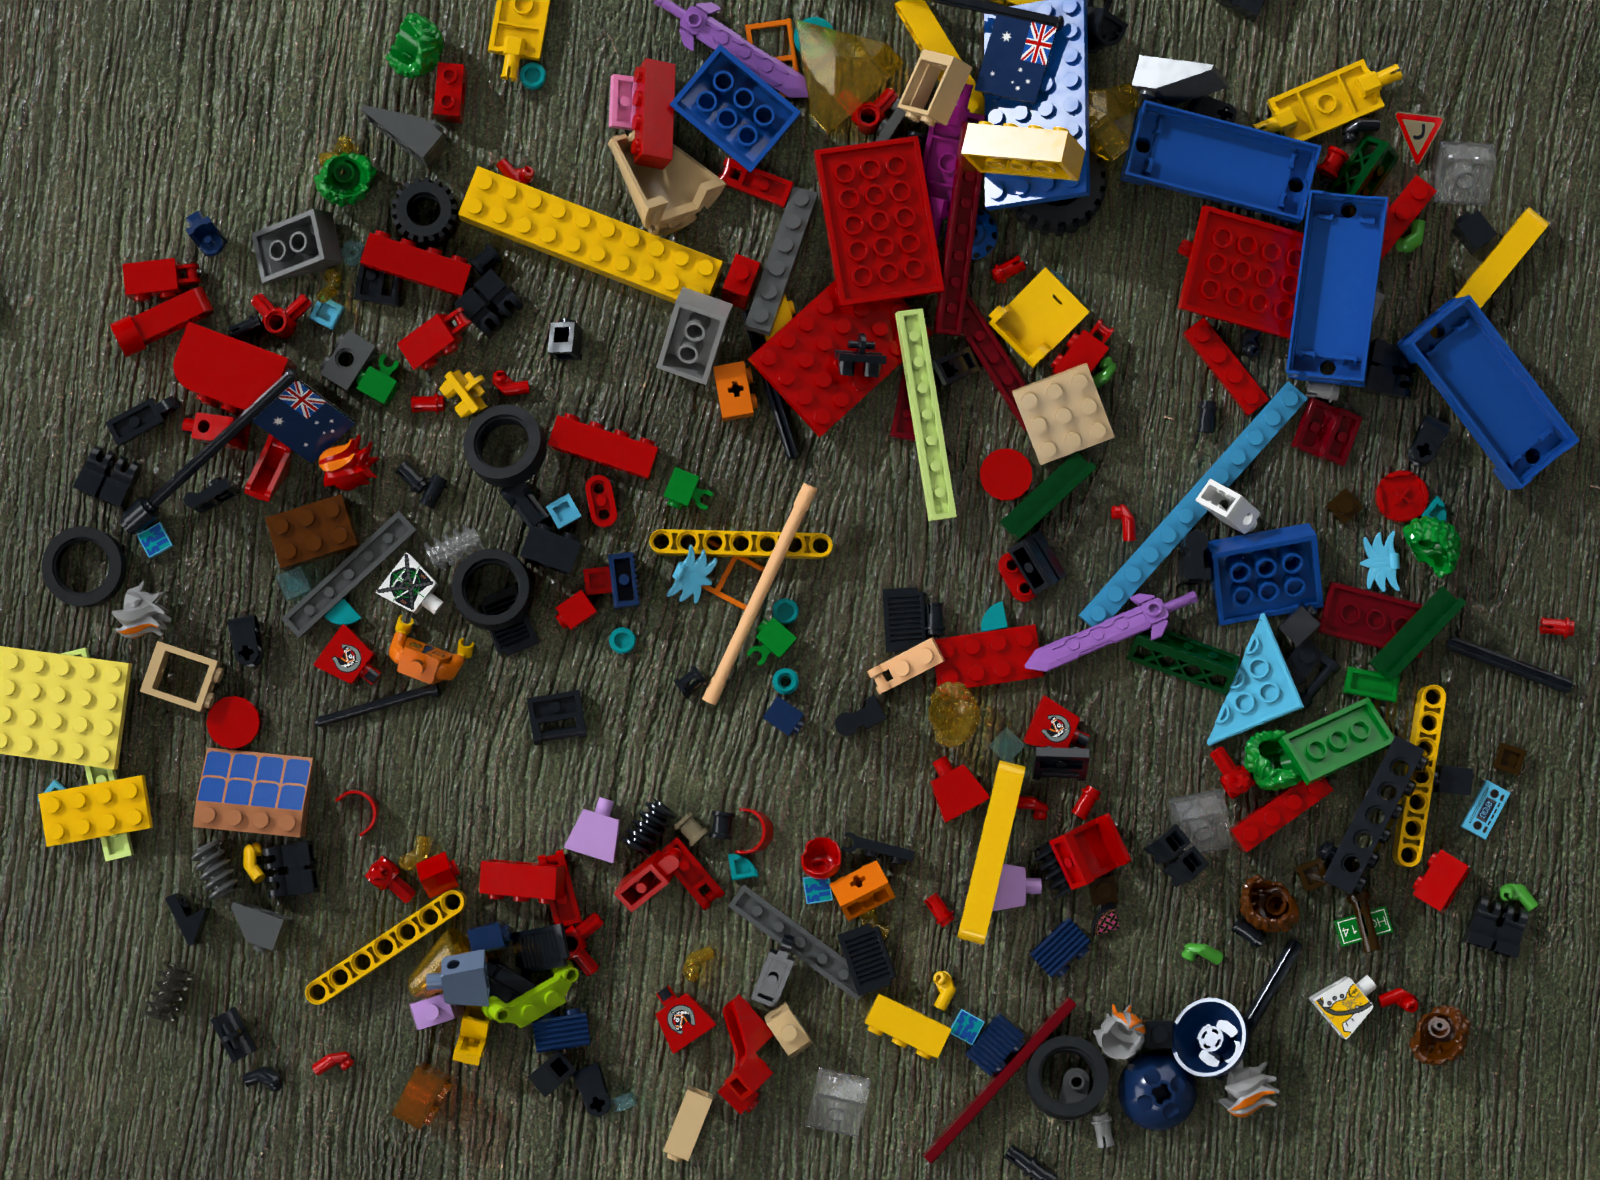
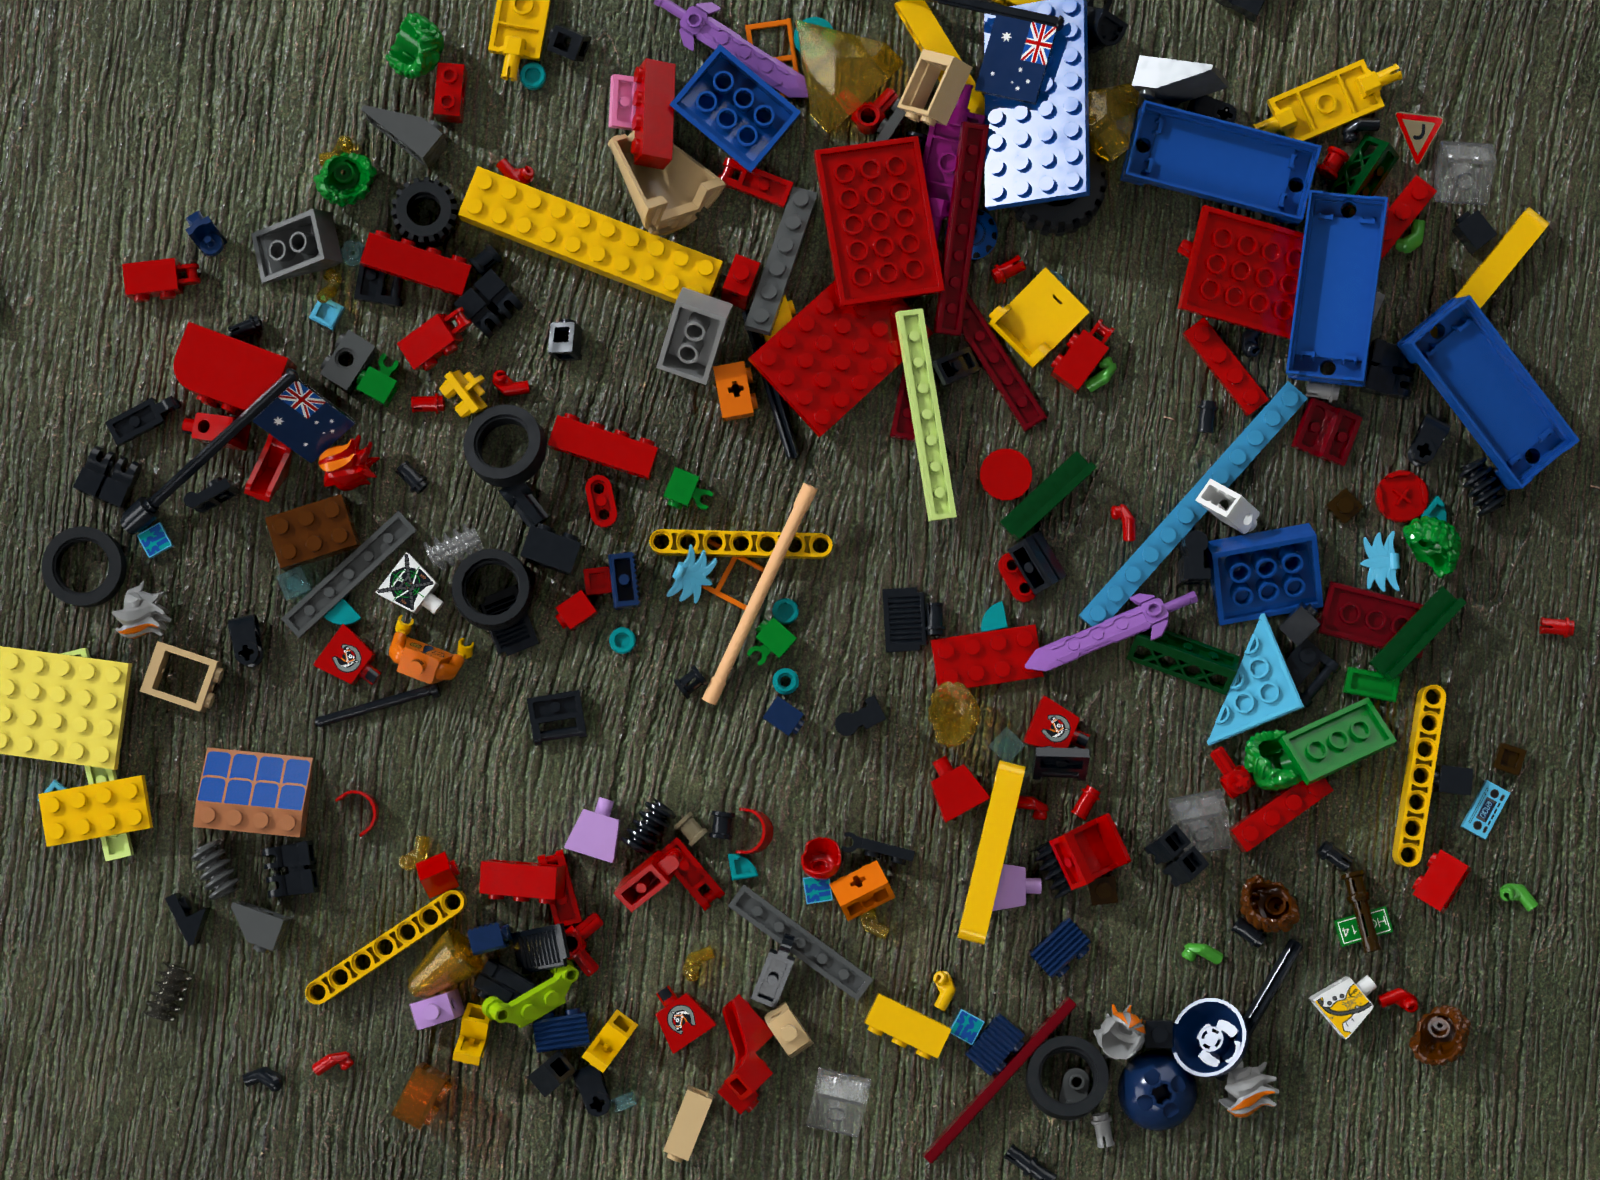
red beam [109,287,214,358] -> none
red tile [206,696,261,749] -> none
black hips [210,1007,258,1063] -> none
yellow arm [243,842,266,884] -> none
red axle [251,293,313,339] -> none
red axle [365,855,416,903] -> none
black pin [419,474,448,509] -> none
sand blue torso [426,949,490,1006] -> none
medium azure plate [546,493,582,530] -> none
black hips [834,333,887,378] -> none
black window [837,923,897,996] -> none
light nougat plate [867,637,945,695] -> none
red pin [923,892,955,927] -> none
brick [961,121,1085,181] -> none
tan plate [1012,363,1115,465] -> none
black tile [1091,902,1119,936] -> none
dark brown plate [1294,857,1328,892] -> none
black brick [1323,736,1429,897] -> none
black axle [1446,636,1573,693] -> none
black legs [1462,895,1528,958] -> none
none -> black brick [547,25,592,62]
none -> yellow brick [582,1009,638,1073]
none -> black piece [1458,457,1507,517]

